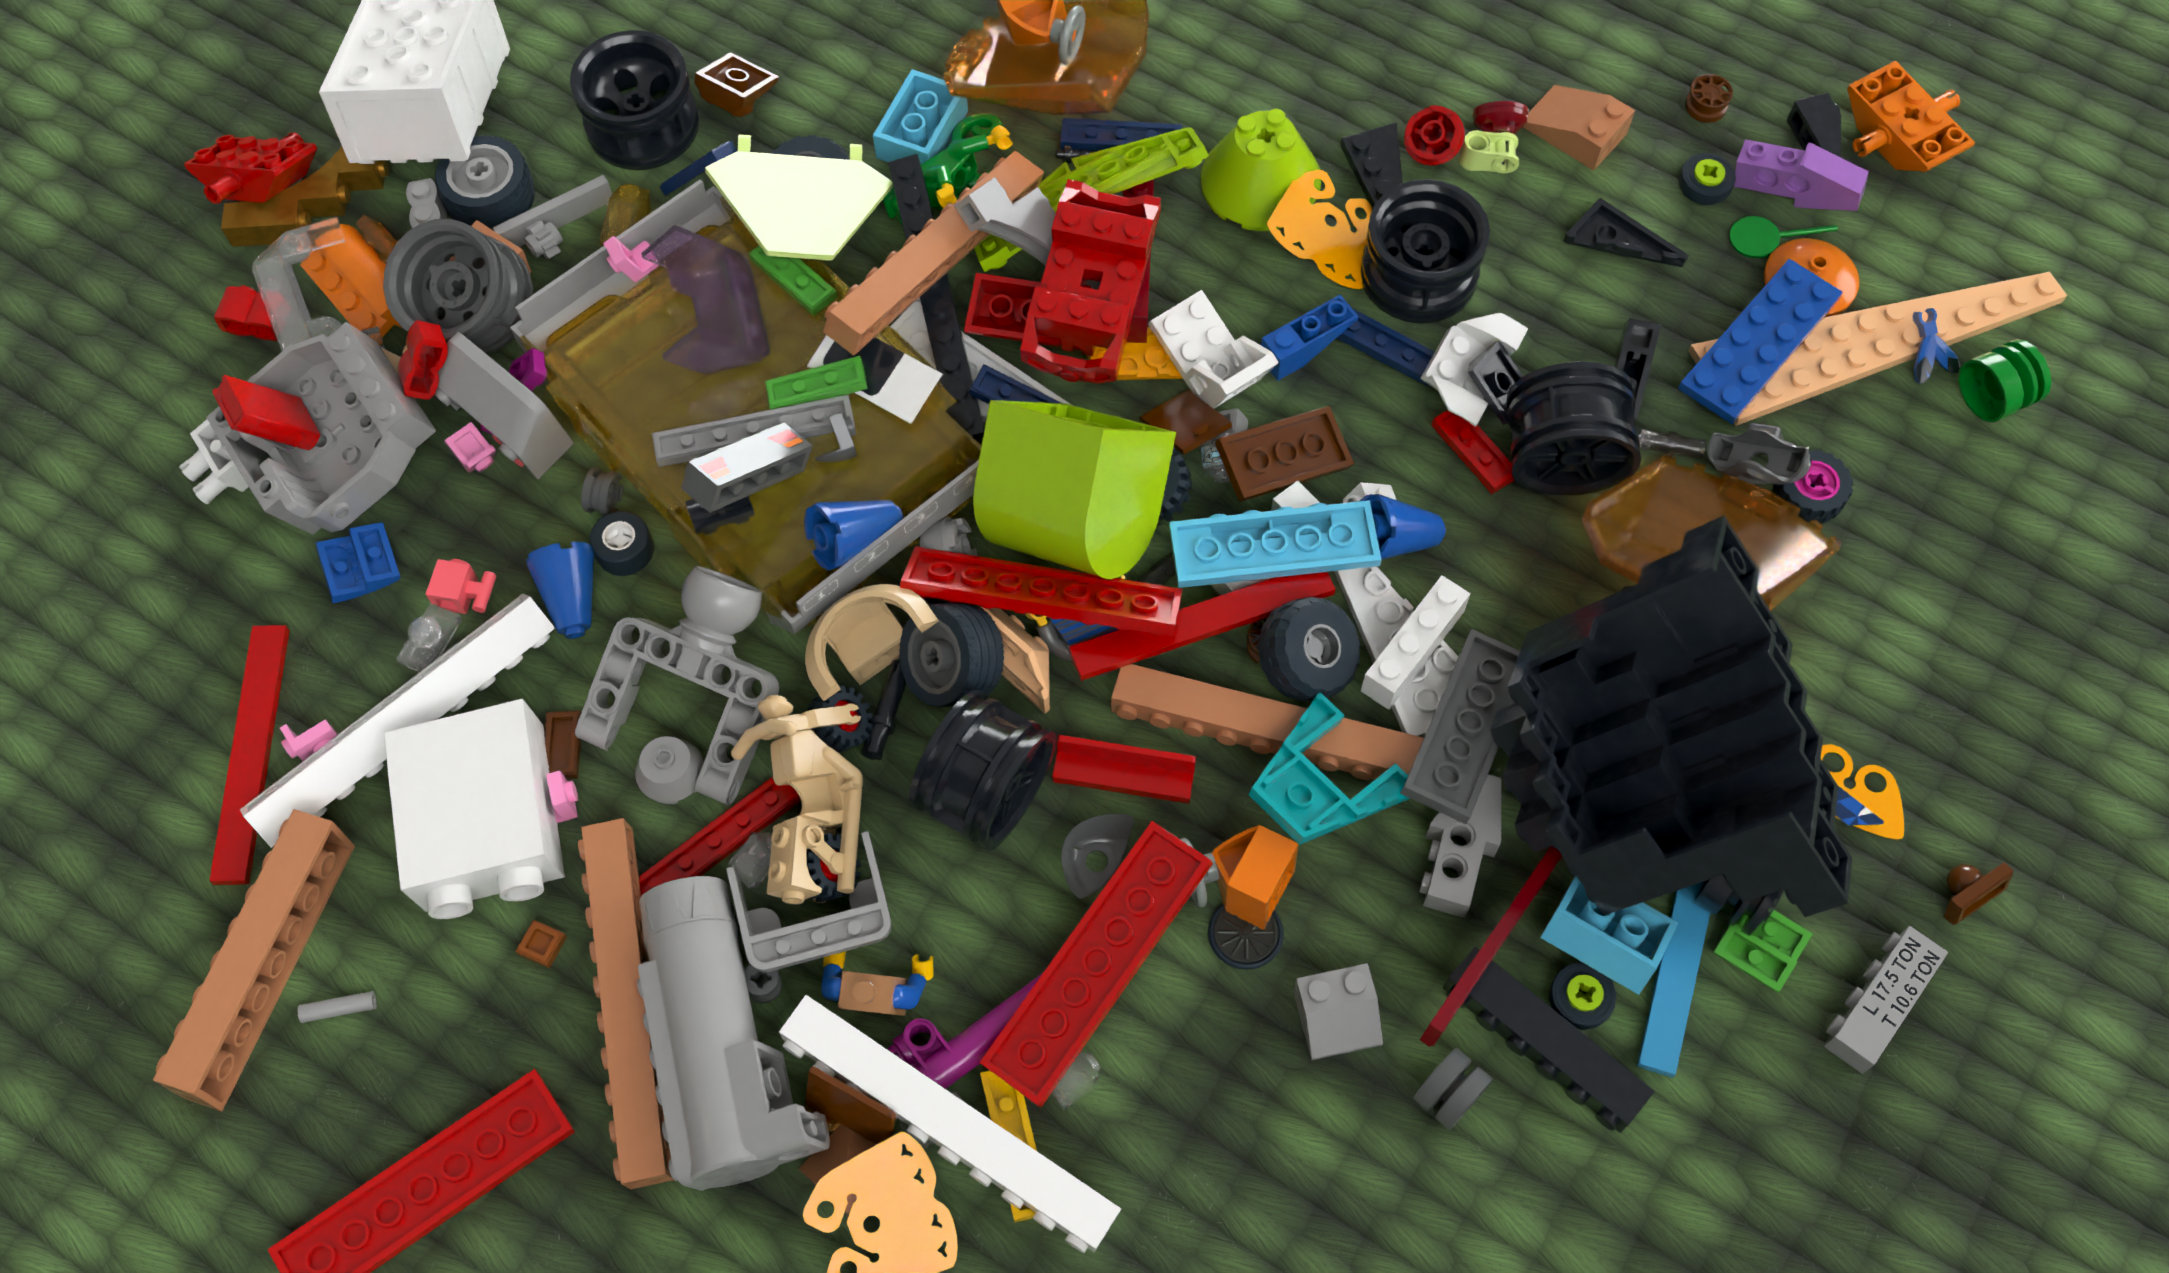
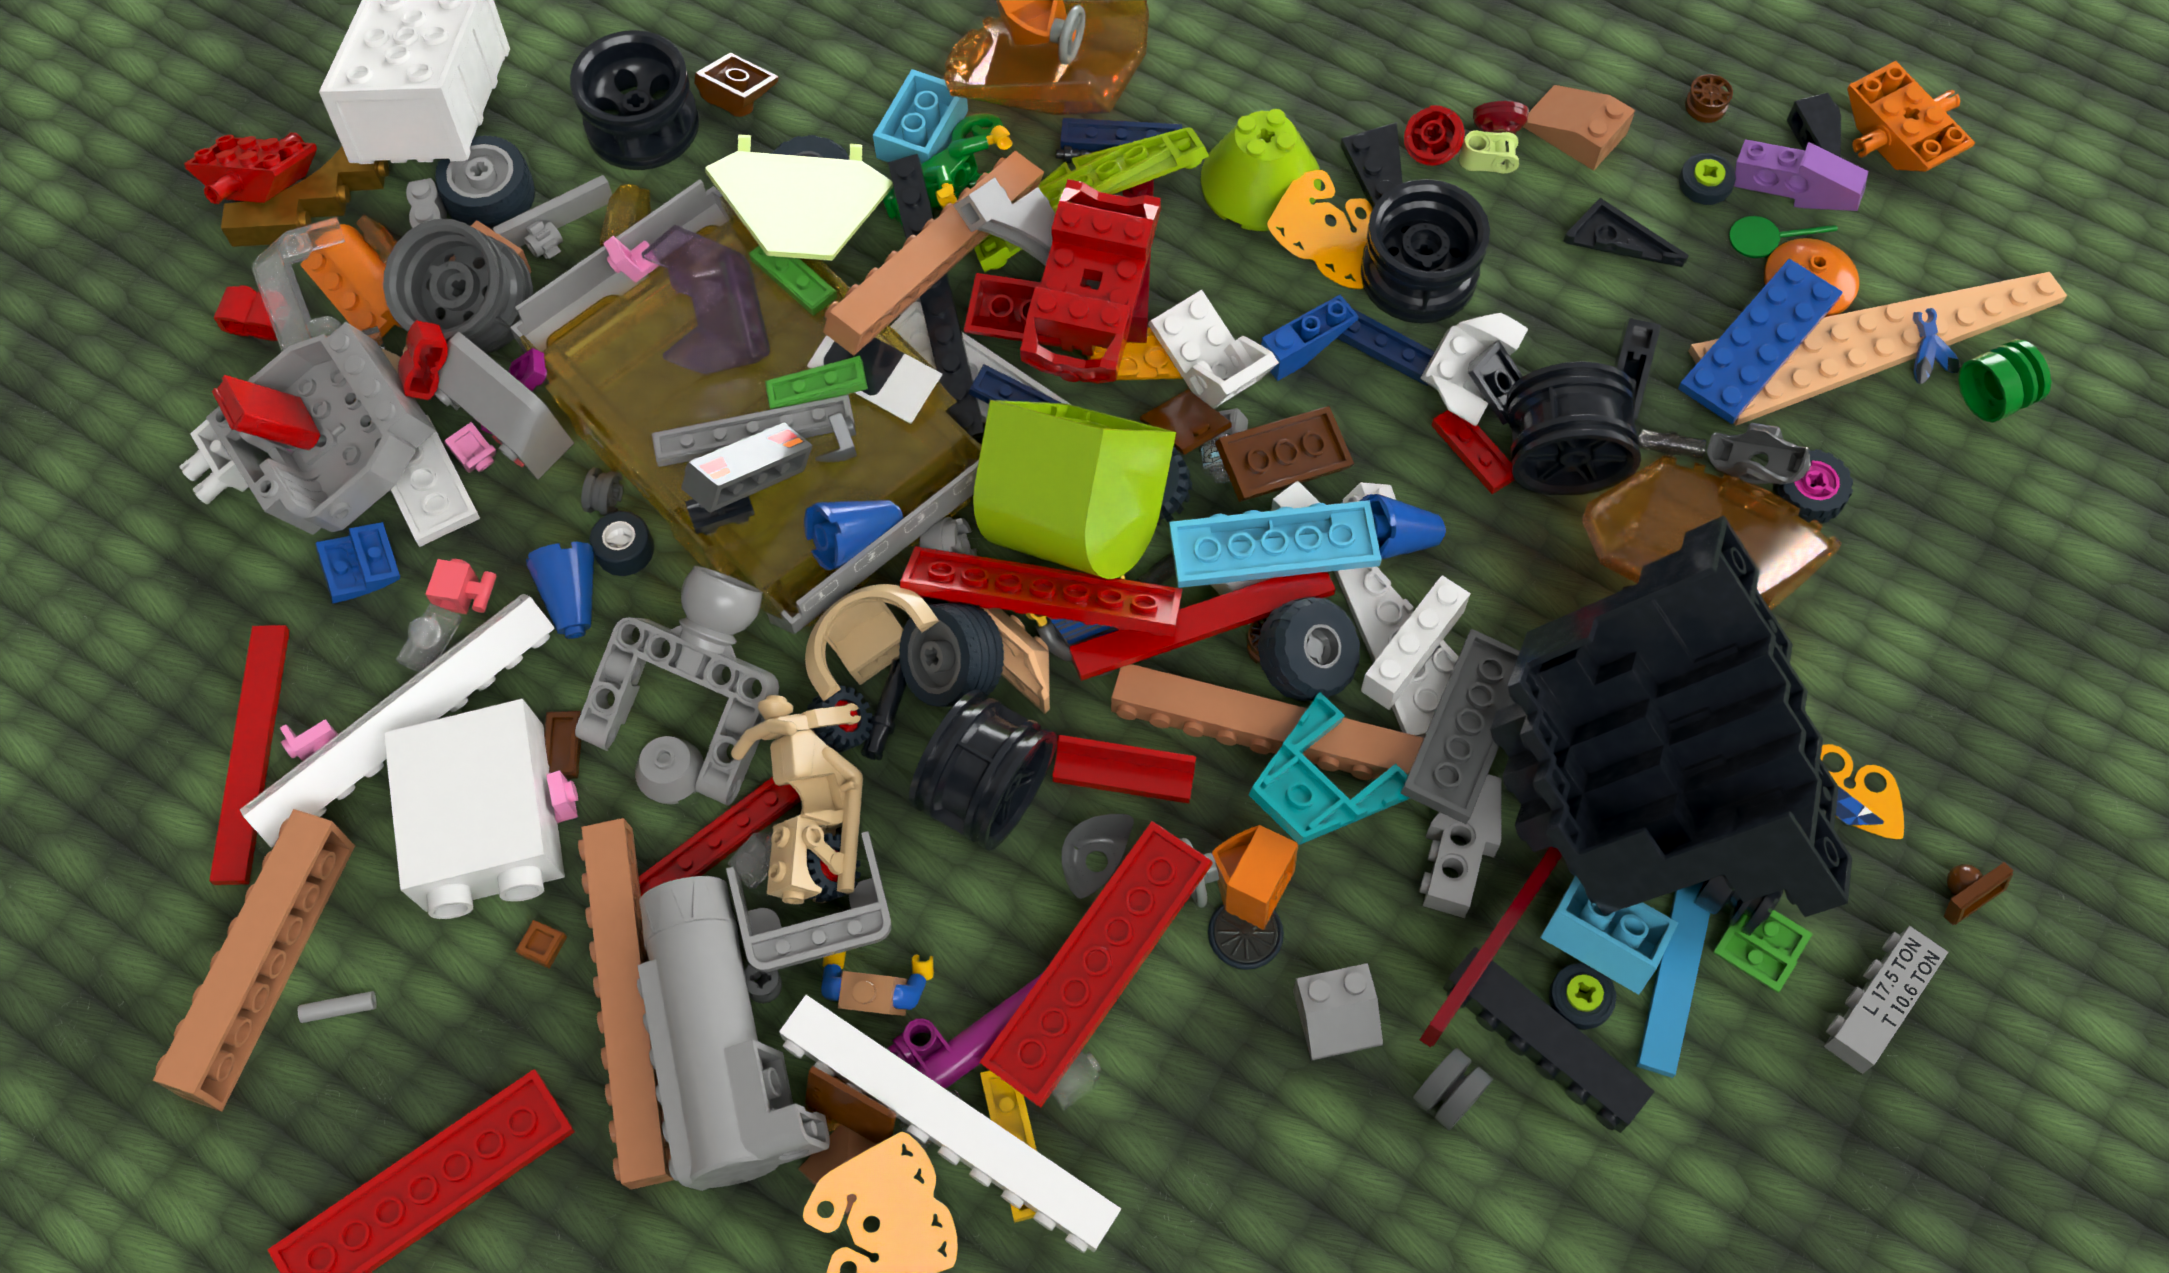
dark blue tile [660,141,737,196] -> none
none -> white plate [391,415,480,547]

